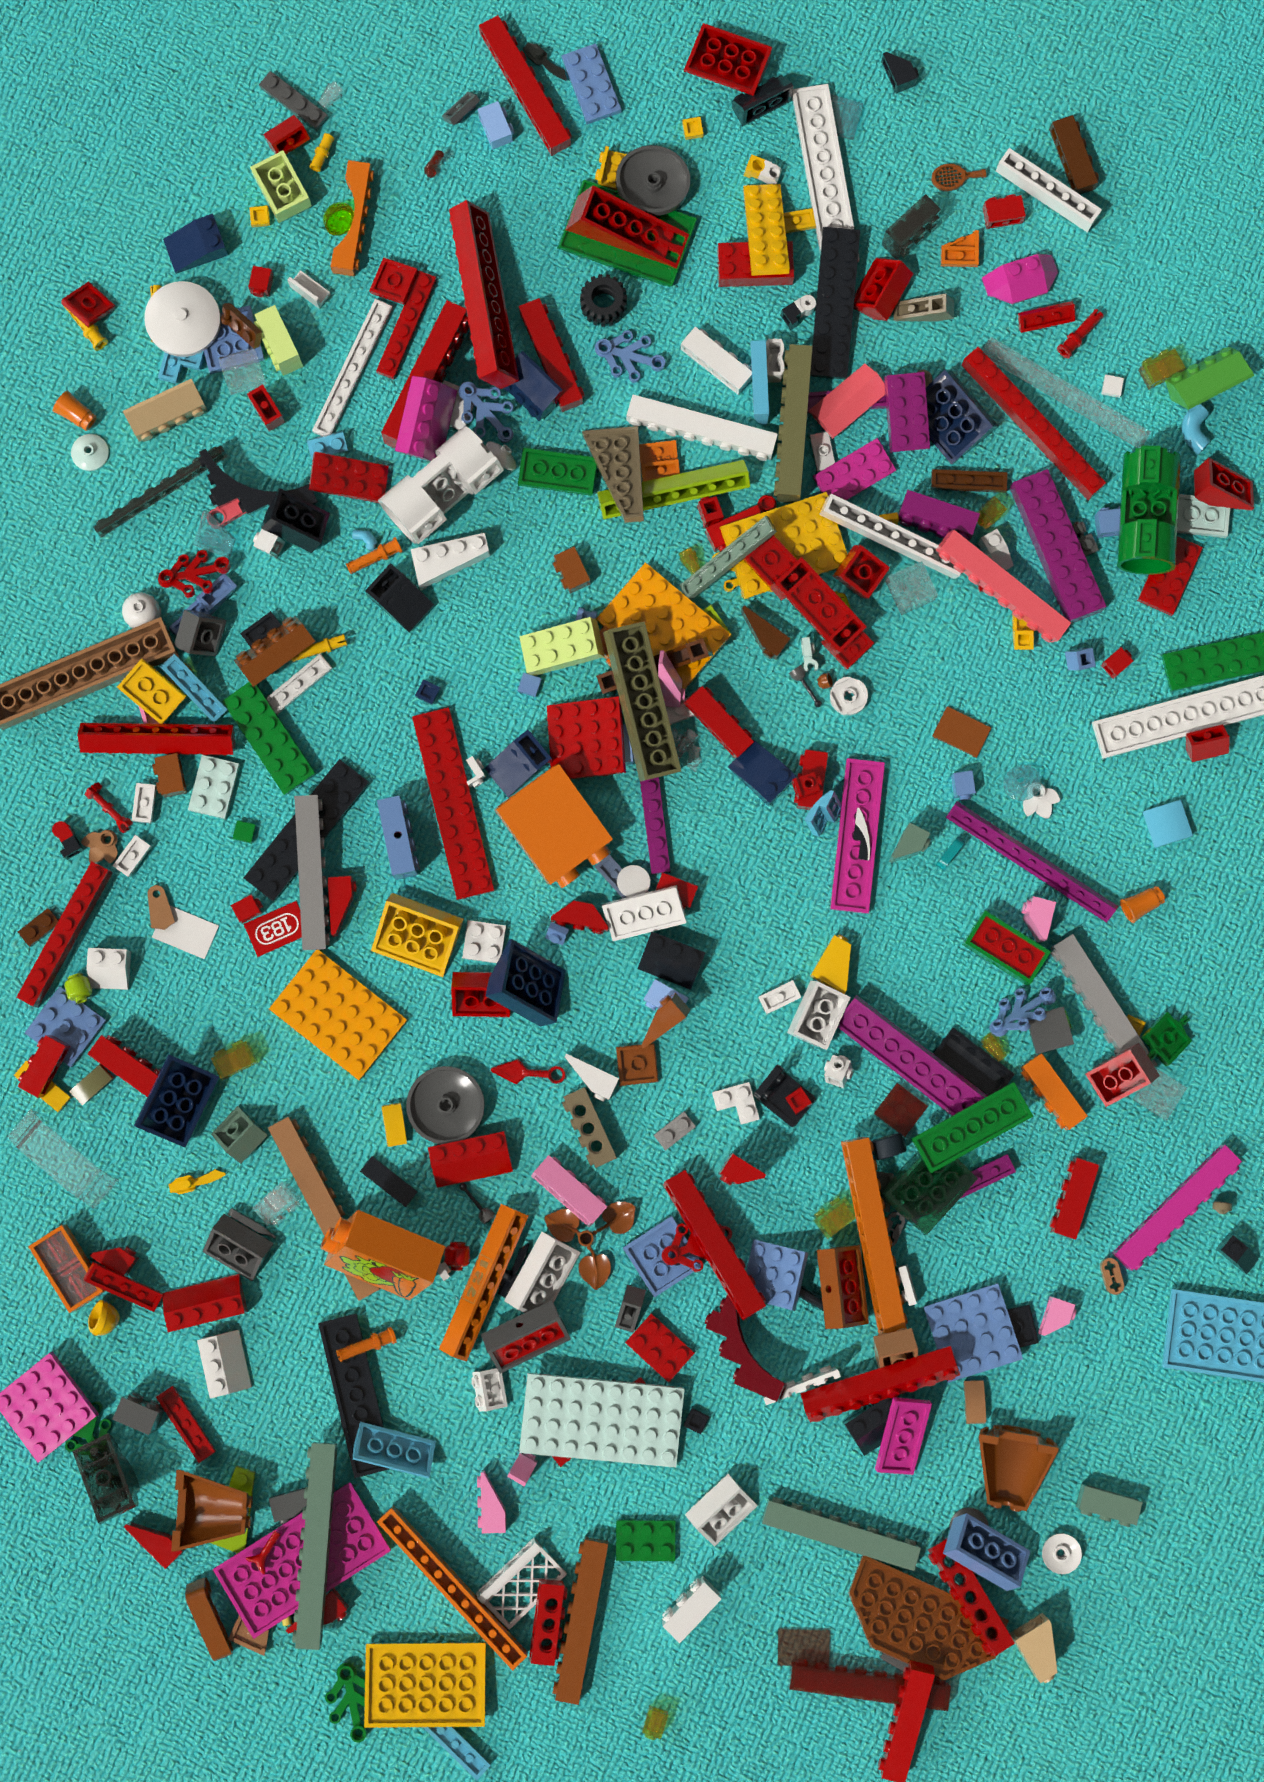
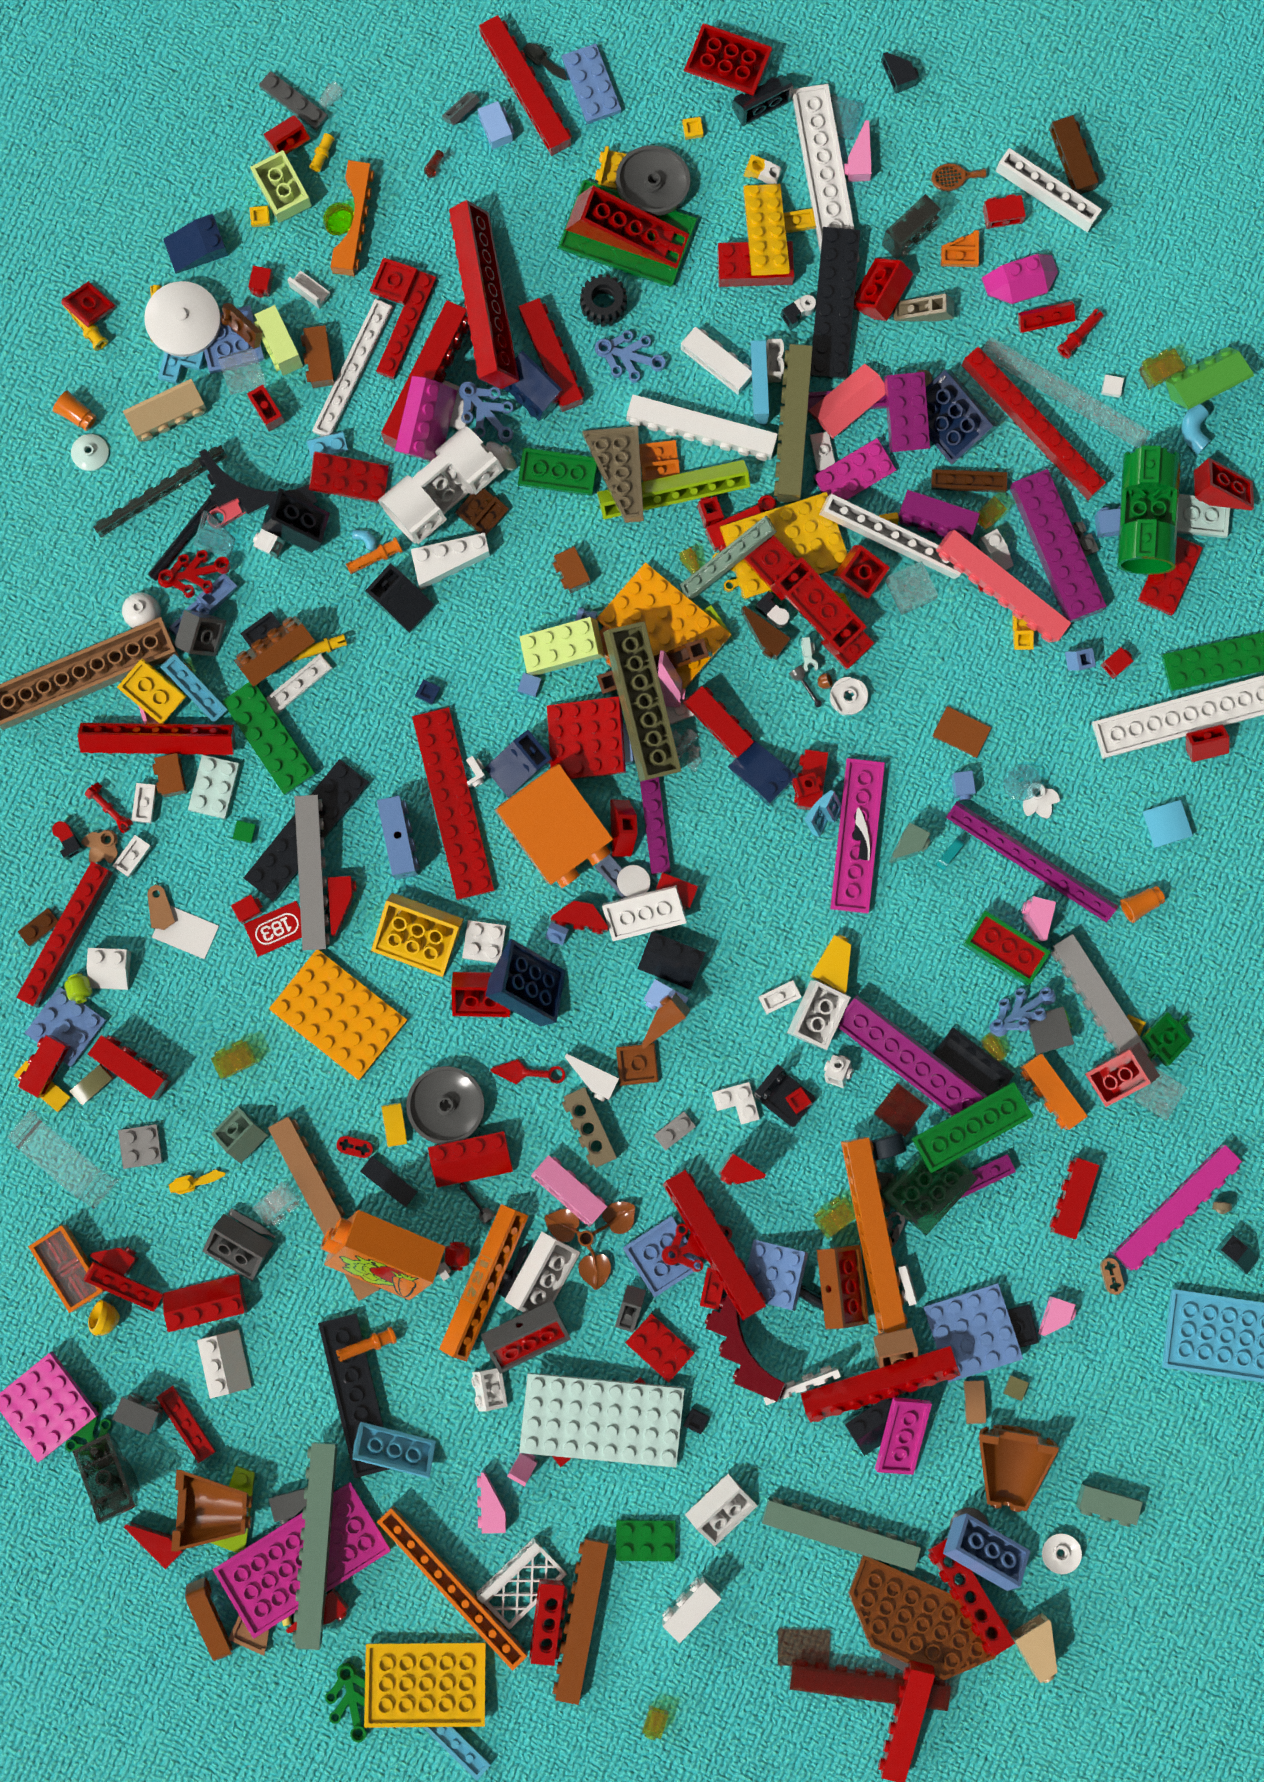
dark blue slope [134,1054,219,1148] -> none
red piece [246,1530,281,1574] -> none
none -> light grey plate [118,1124,163,1169]
none -> black axle [148,497,217,581]
none -> dark orange brick [301,325,335,388]
none -> red beam [336,1136,373,1158]
none -> reddish brown slope [454,488,509,536]
none -> red slope [610,799,637,857]
none -> red plate [700,1267,723,1310]
none -> leg [755,591,789,628]
none -> bright pink slope [844,120,872,182]
none -> olive tile [1003,1375,1029,1401]

